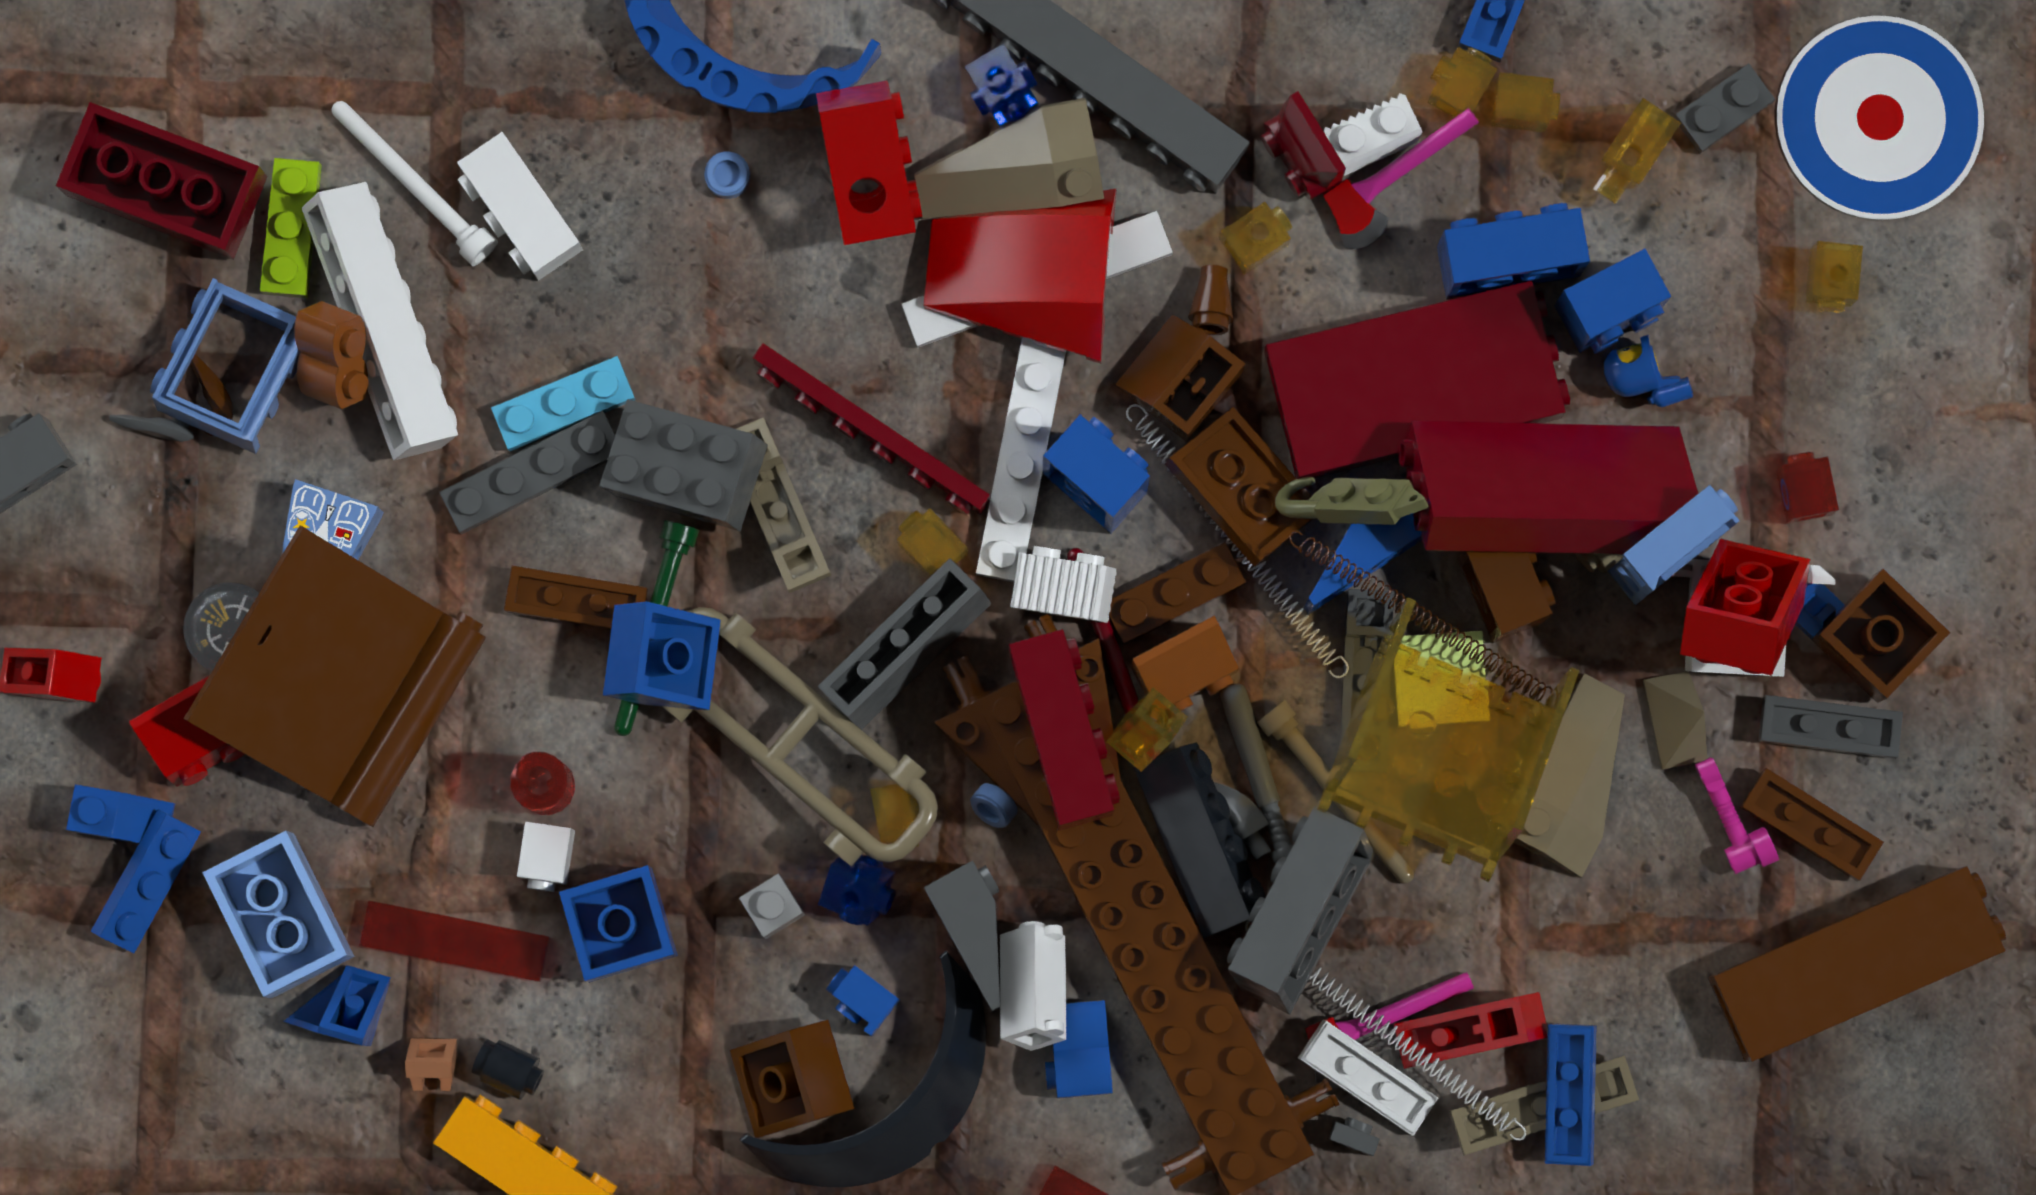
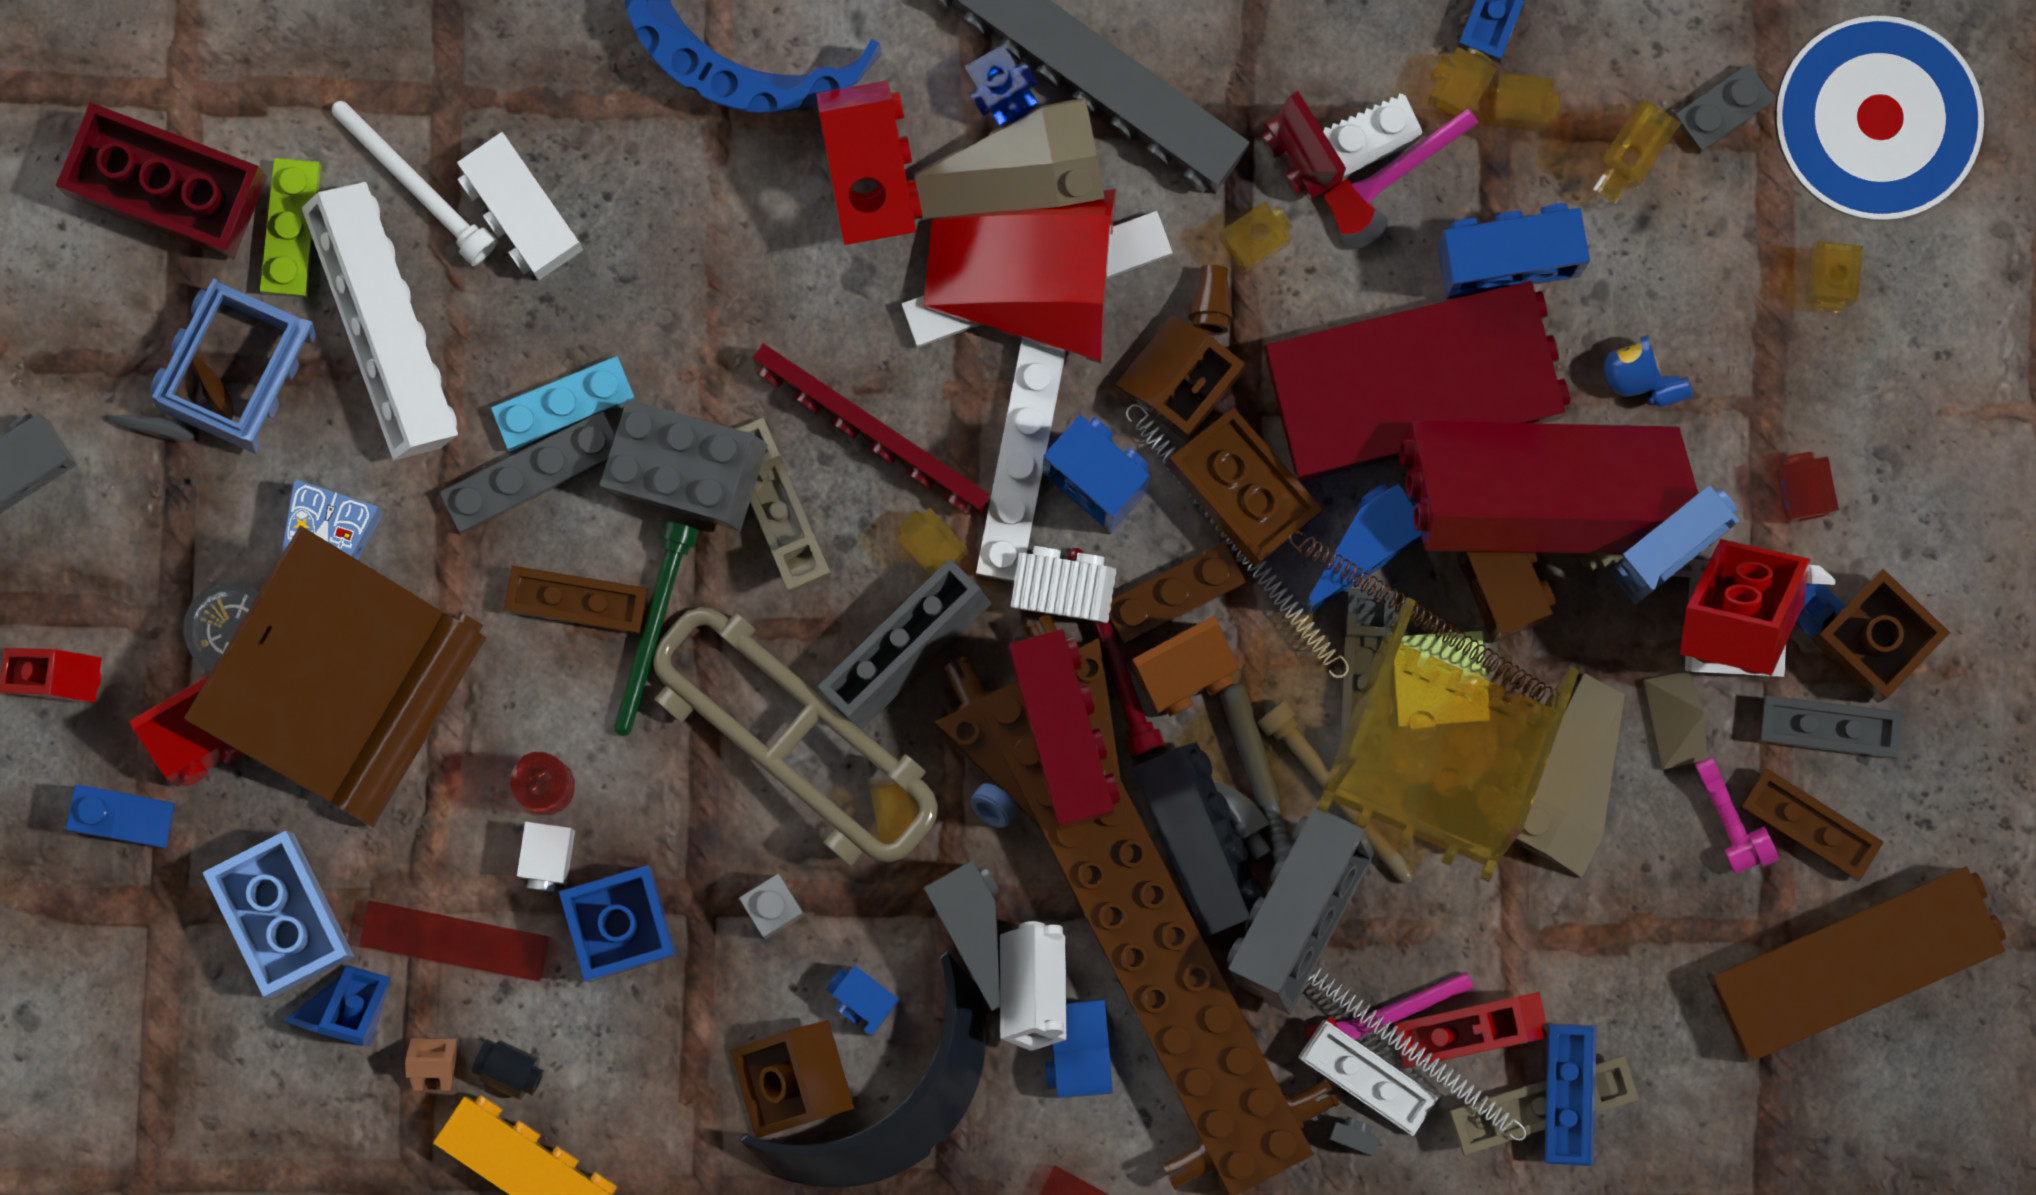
blue plate [91,809,201,953] -> none
dark orange brick [294,301,368,409] -> none
blue slope [603,601,721,710] -> none
medium blue tile [704,151,751,199] -> none
clear blue brick [818,855,896,926] -> none
clear yellow brick [1106,687,1188,772] -> none
olive plate [1275,477,1429,525] -> none
blue brick [1554,249,1671,354] -> none

